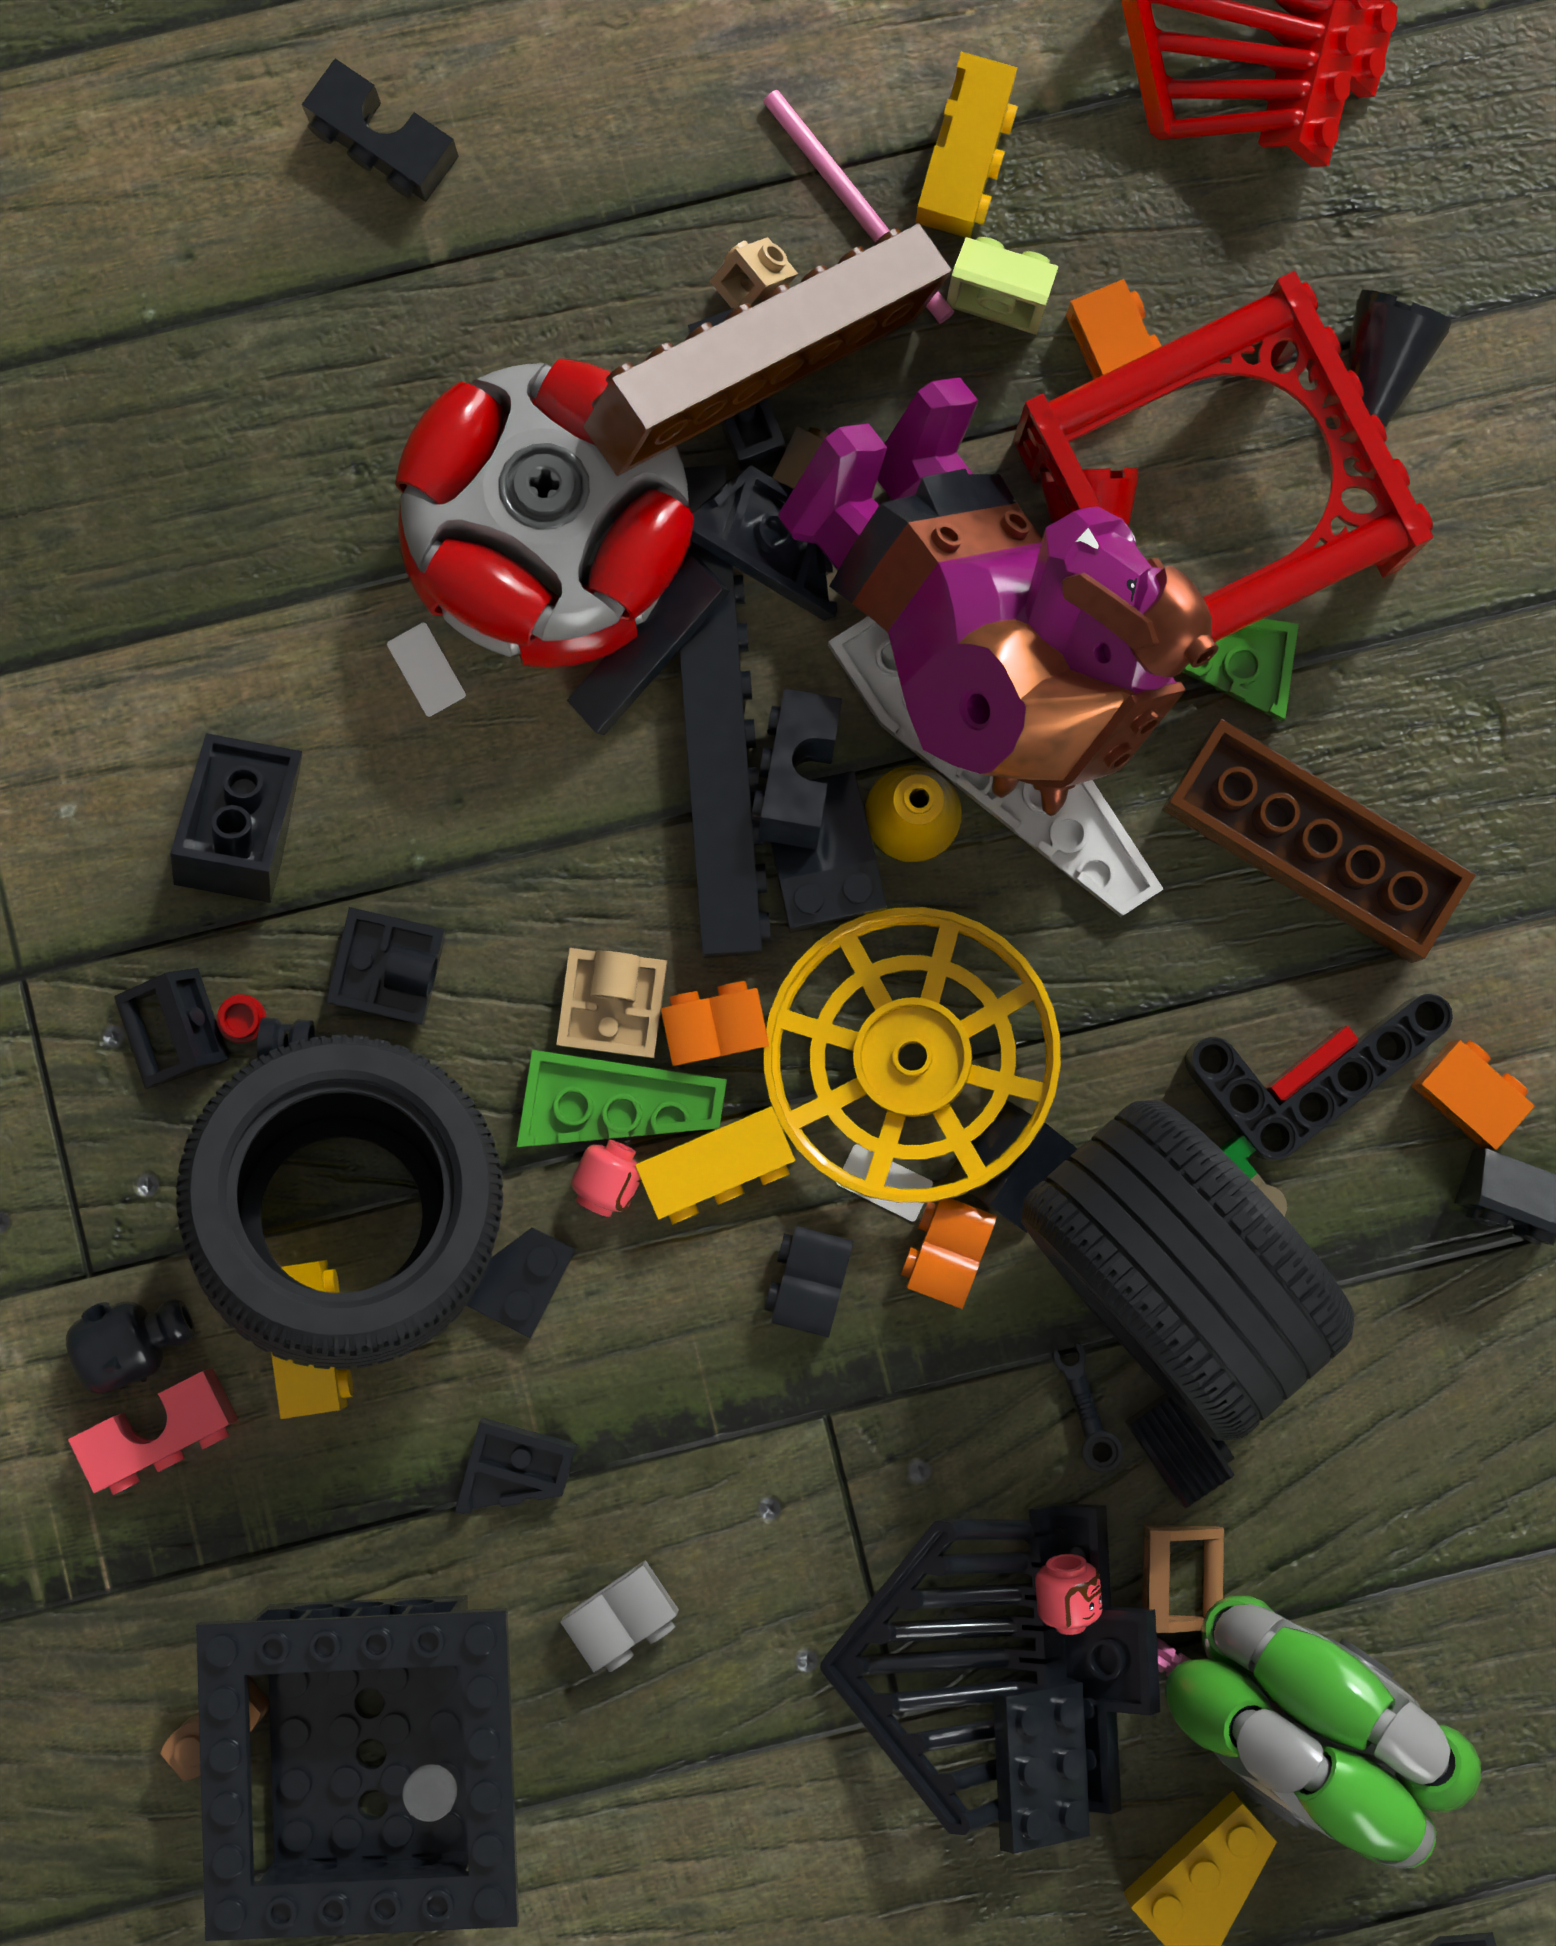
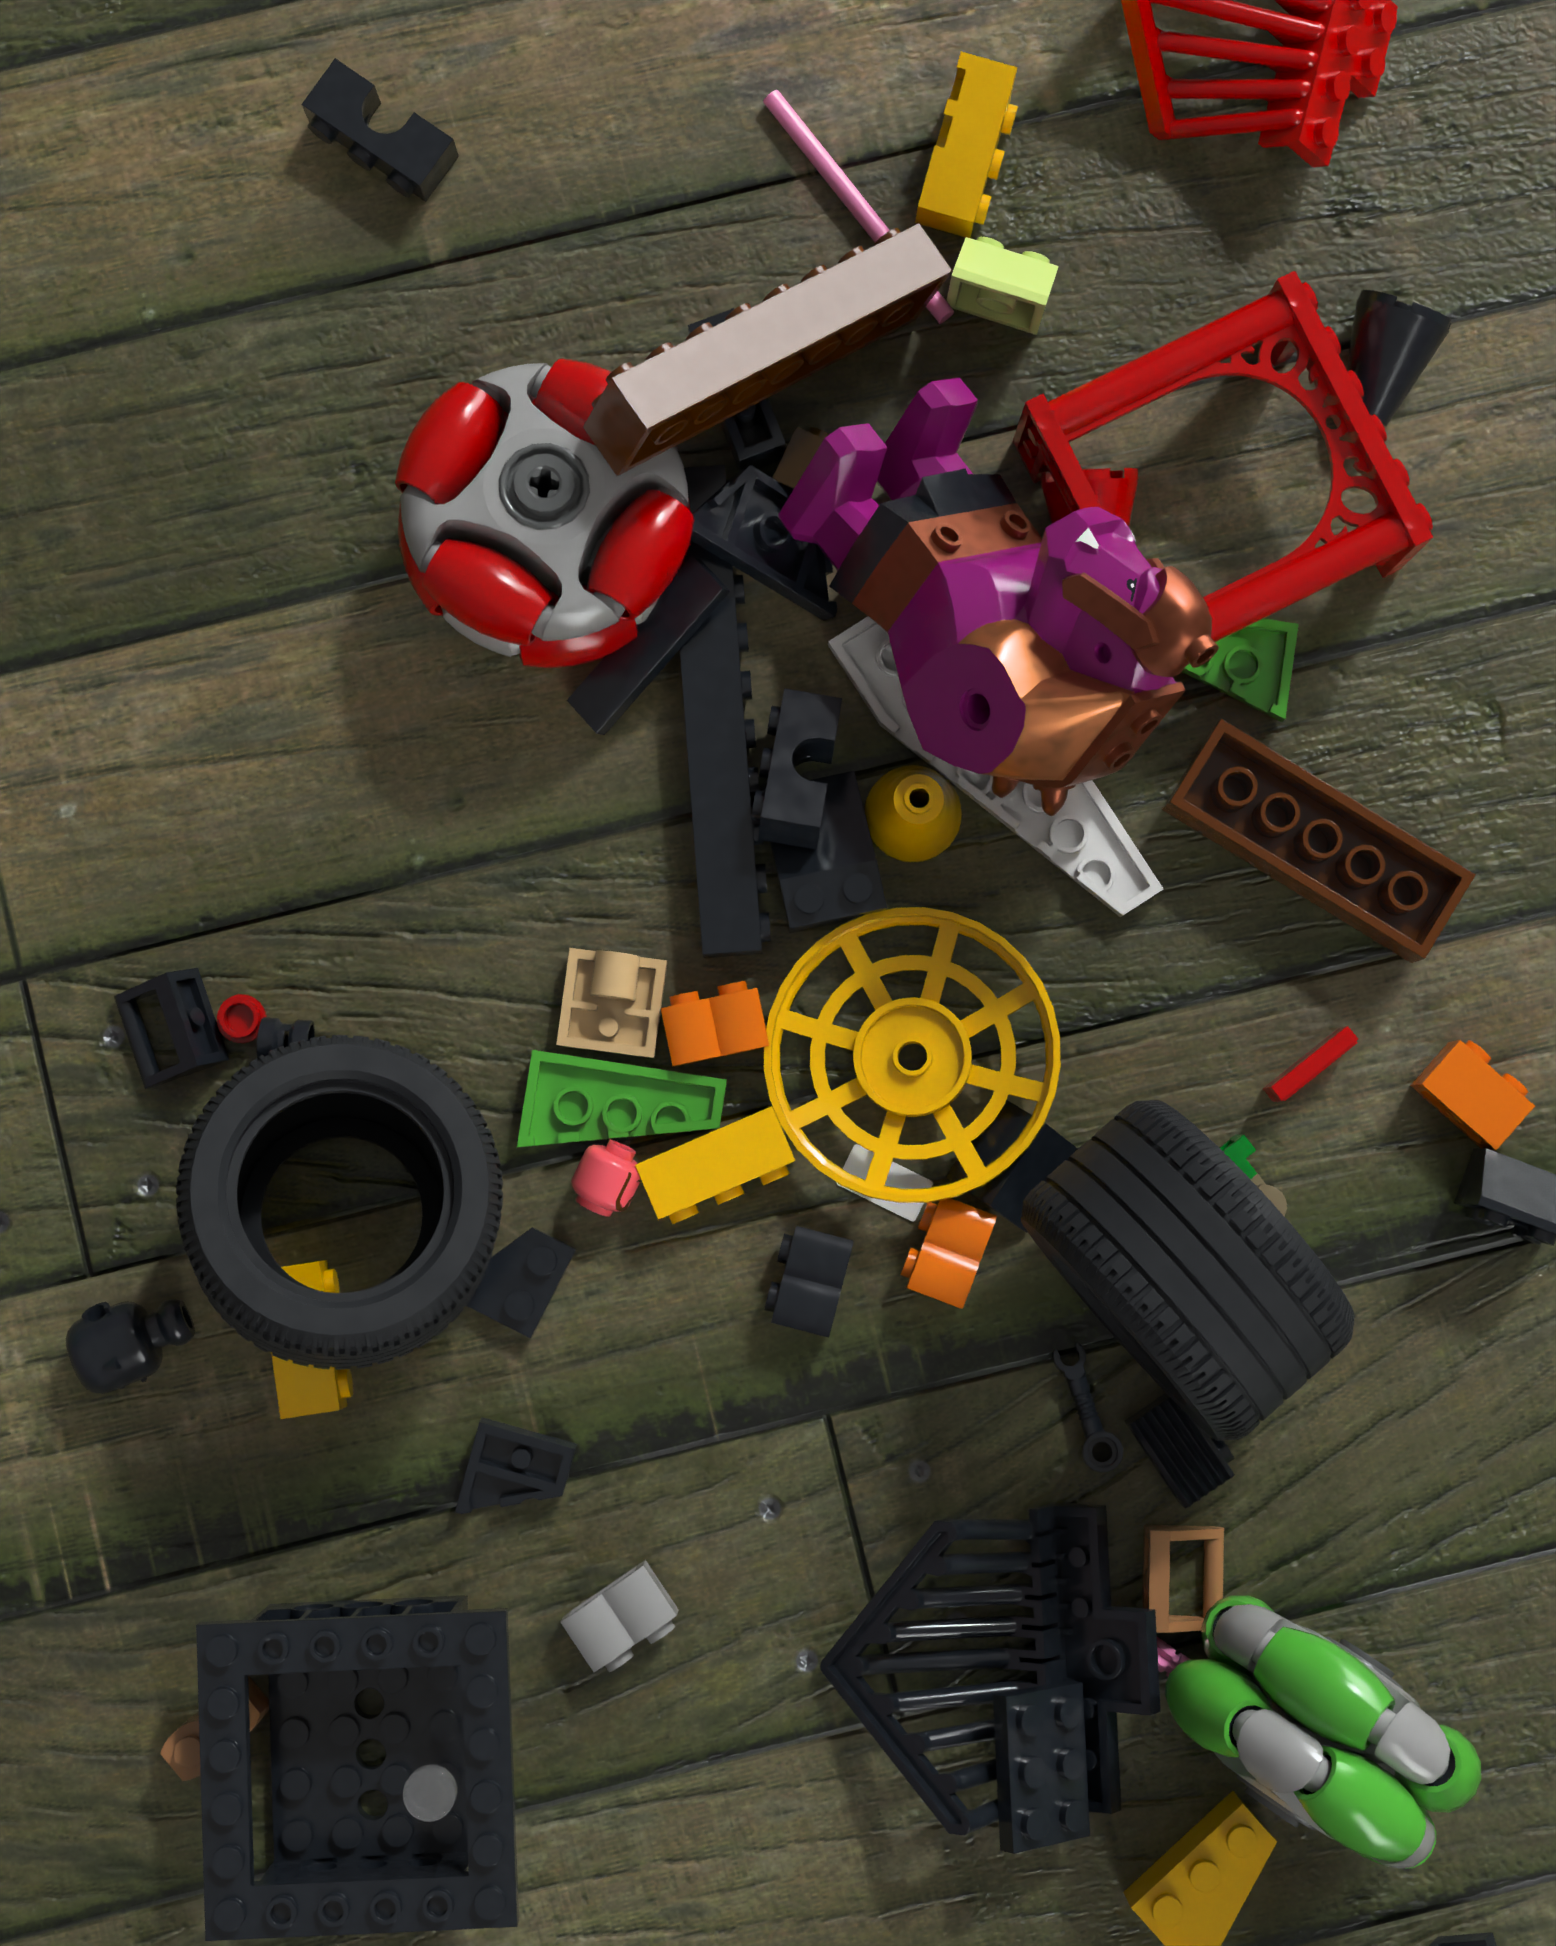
coral arch [68,1368,239,1495] -> none
black slope [170,733,302,903] -> none
black plate [326,907,447,1025] -> none
white sticker [387,622,466,717] -> none
tan brick [710,237,798,309] -> none
coral head [1035,1554,1102,1635] -> none
orange brick [1066,279,1161,379] -> none
black beam [1185,994,1453,1160] -> none

